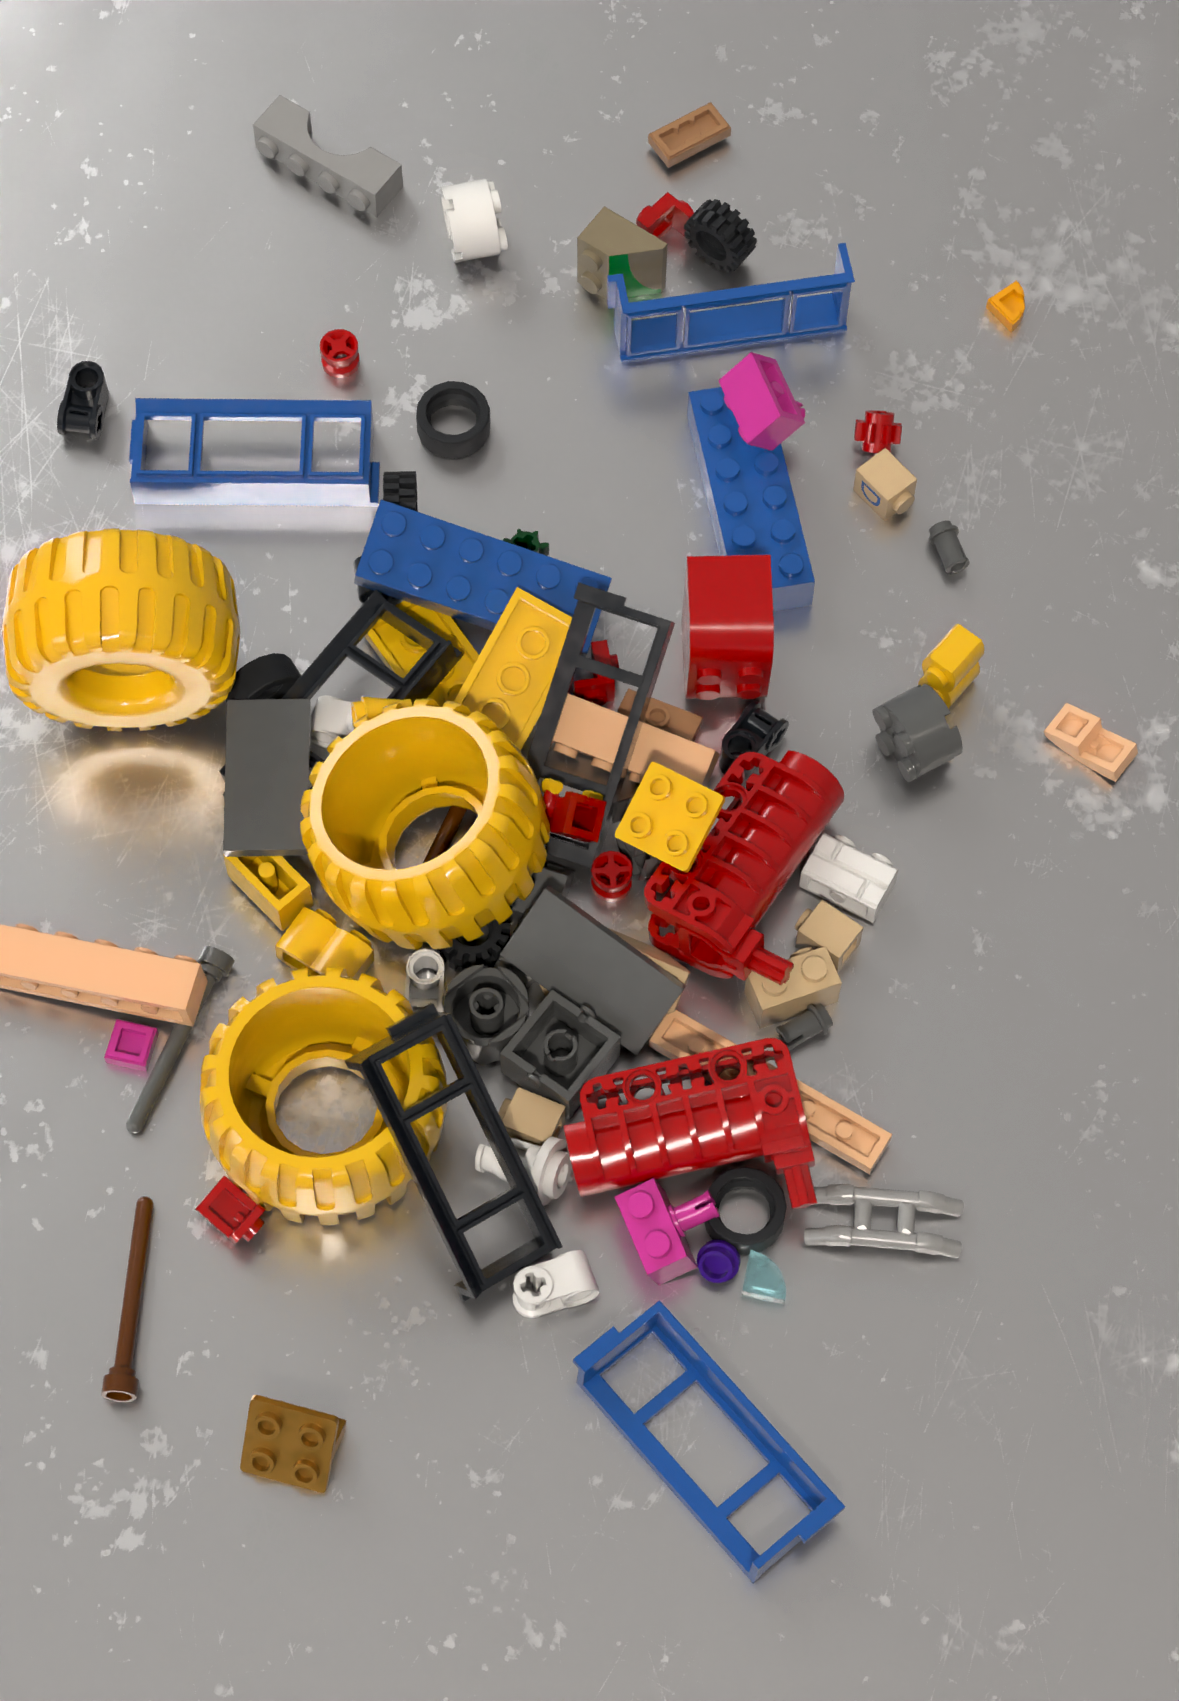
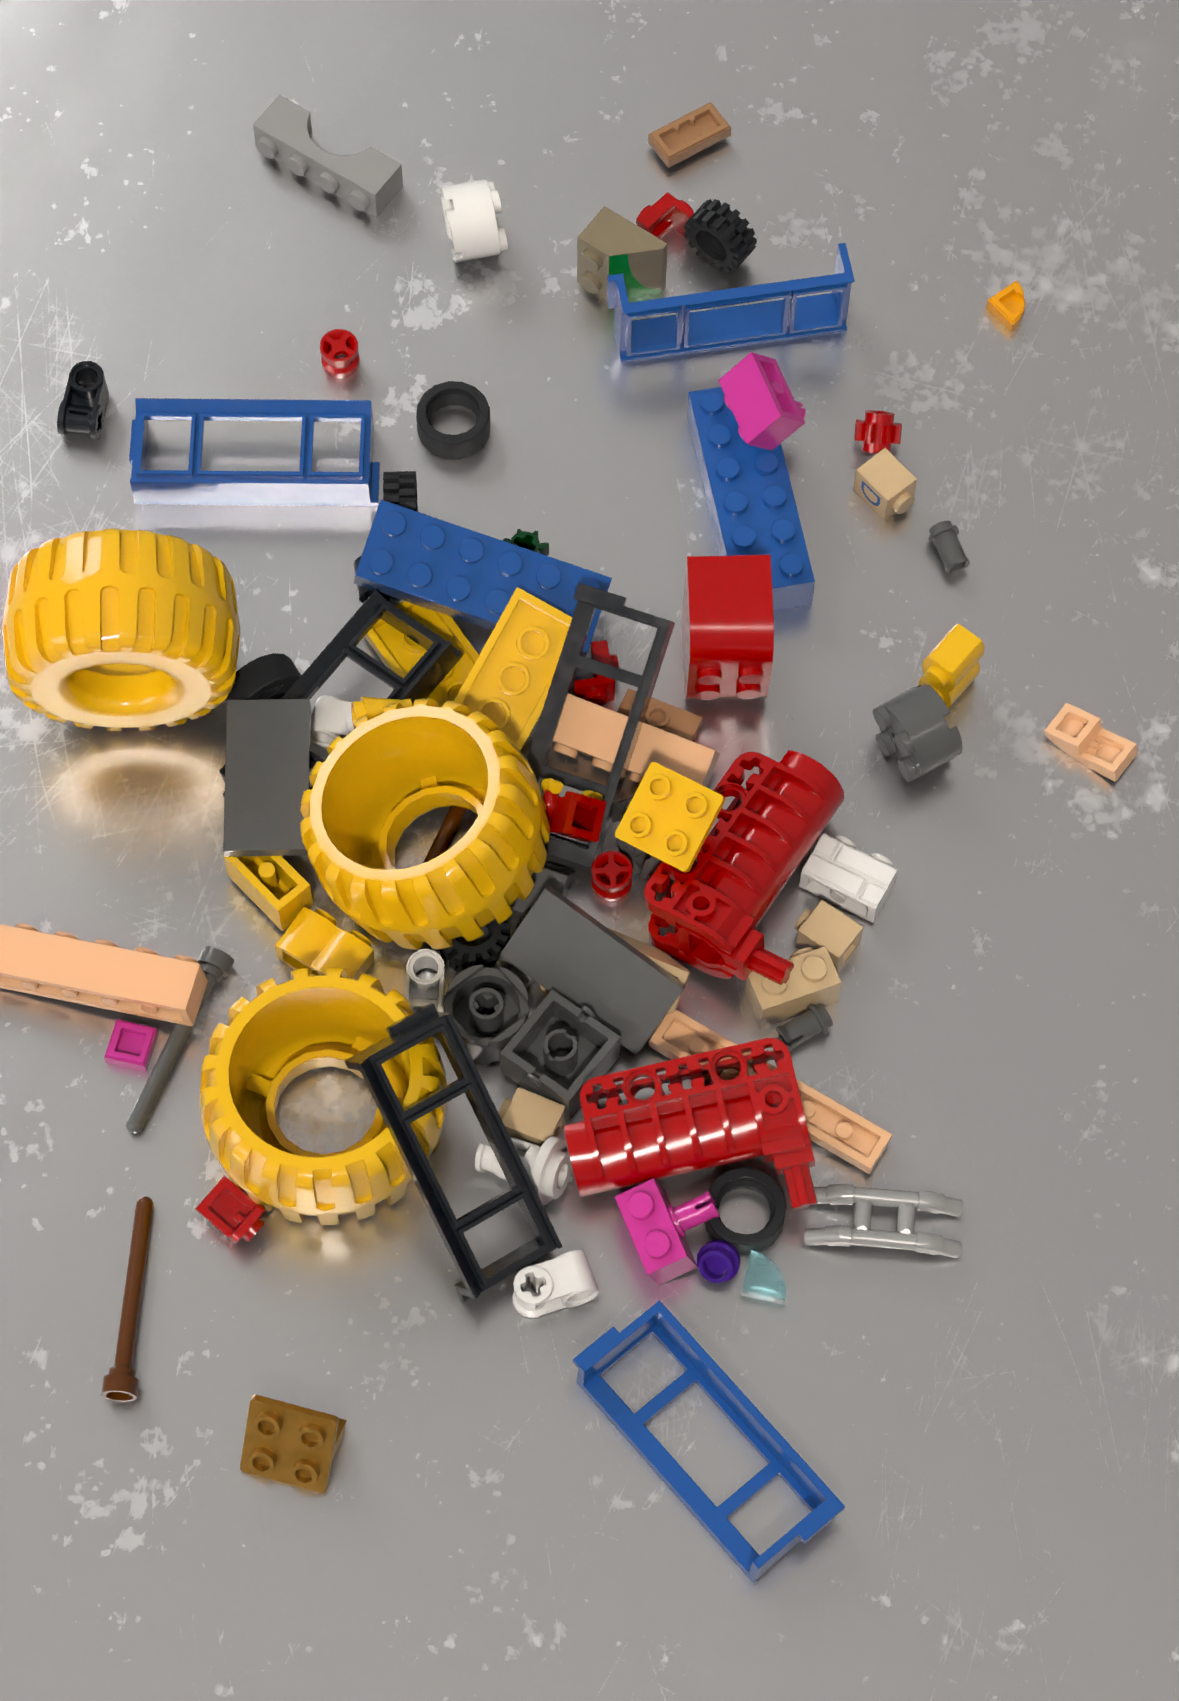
black piece [719,700,789,779] -> none

